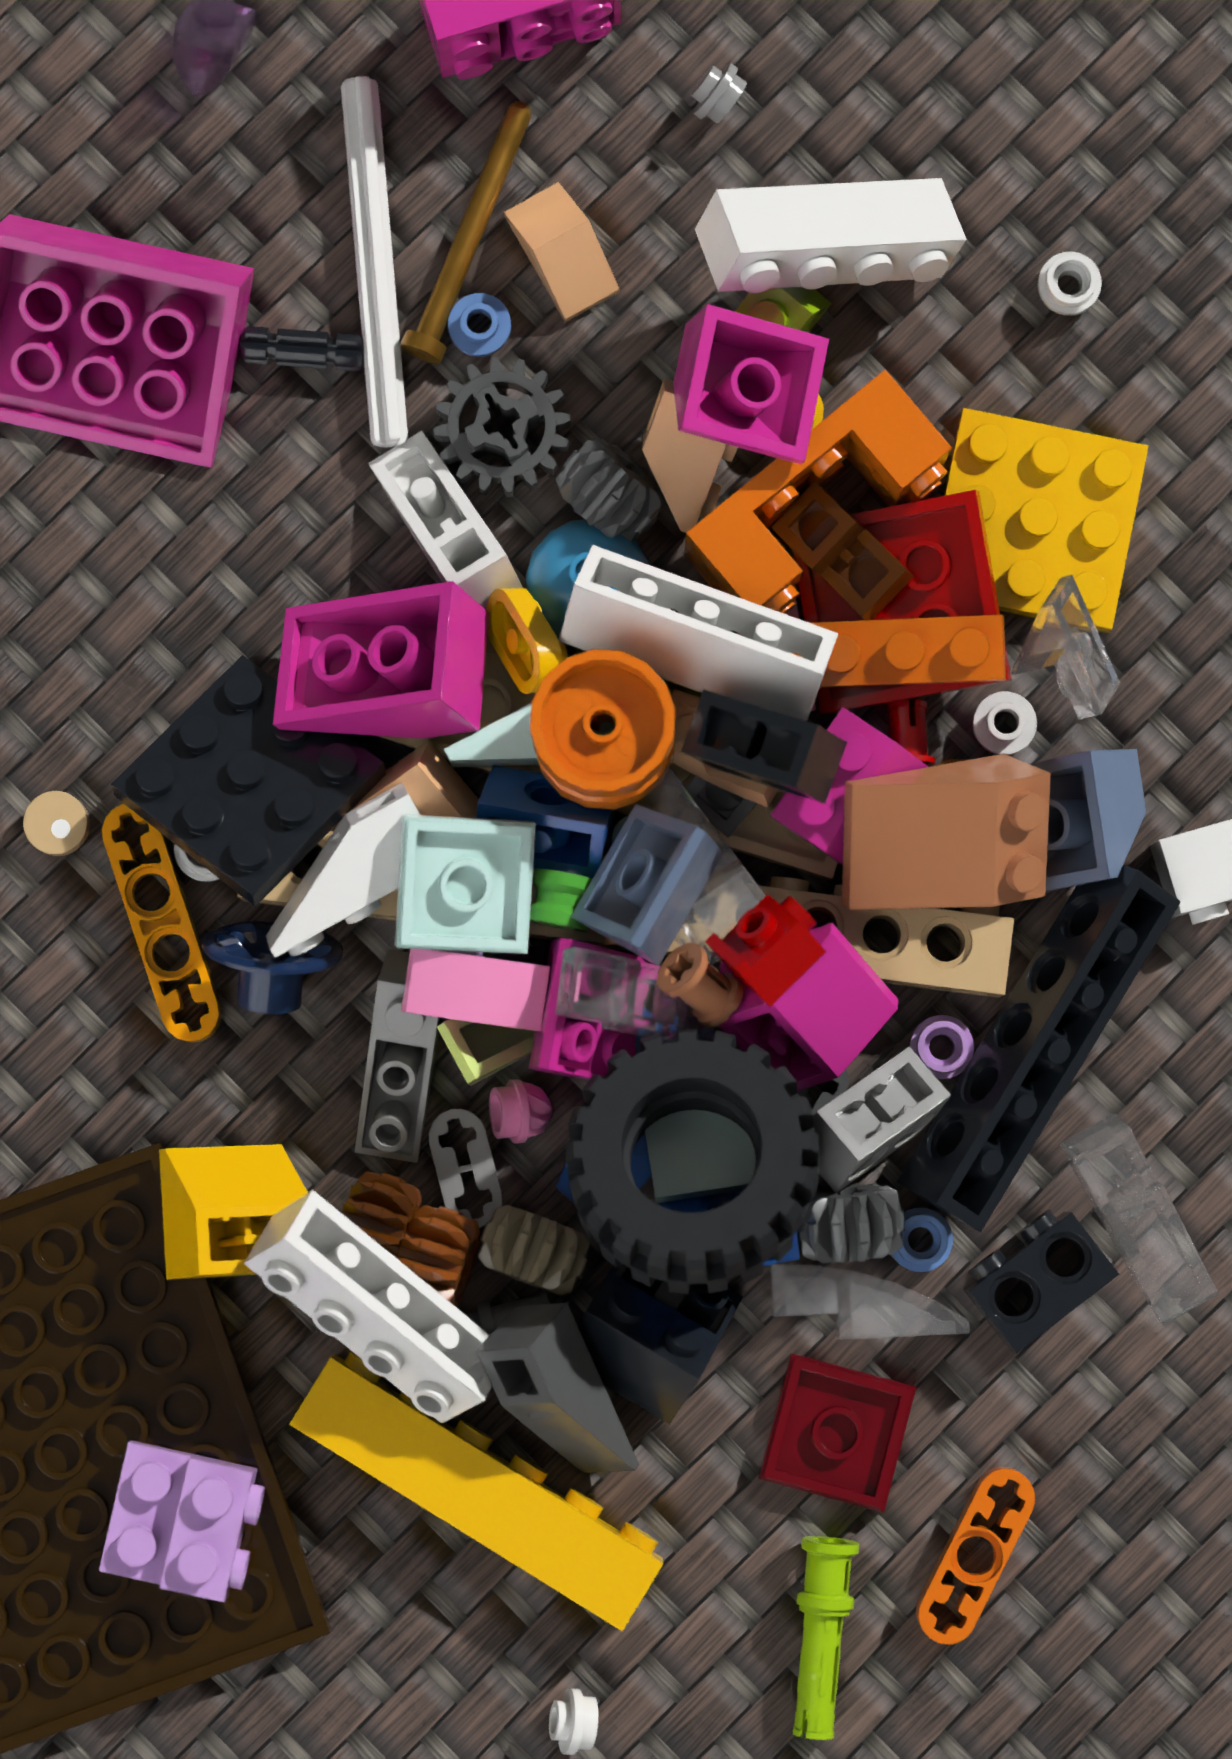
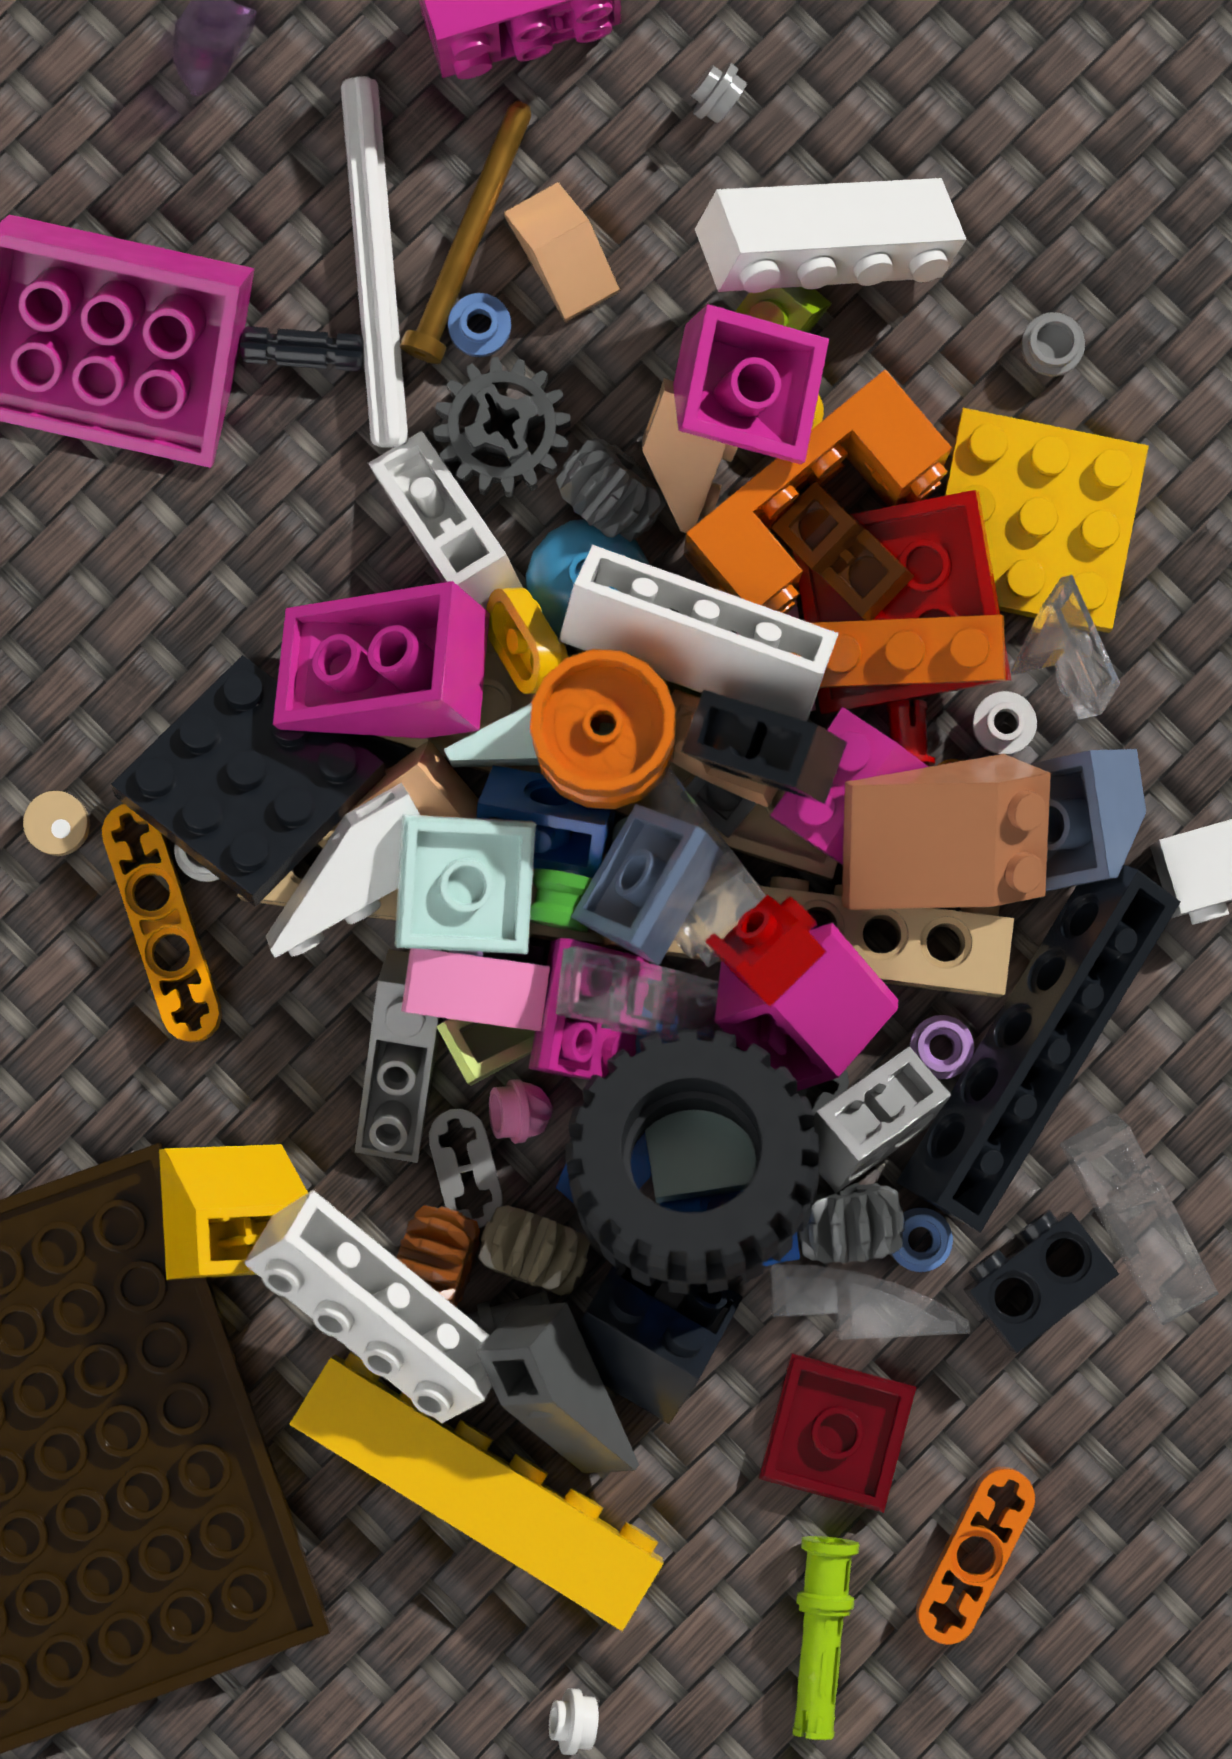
lavender plate [99,1440,265,1602] -> none
dark blue wheel [202,921,343,1014] -> none
reddish brown gear [342,1171,422,1258] -> none
nougat bush [657,942,744,1028] -> none
white plate [1038,252,1102,316] -> none
none -> light grey plate [1021,313,1085,376]

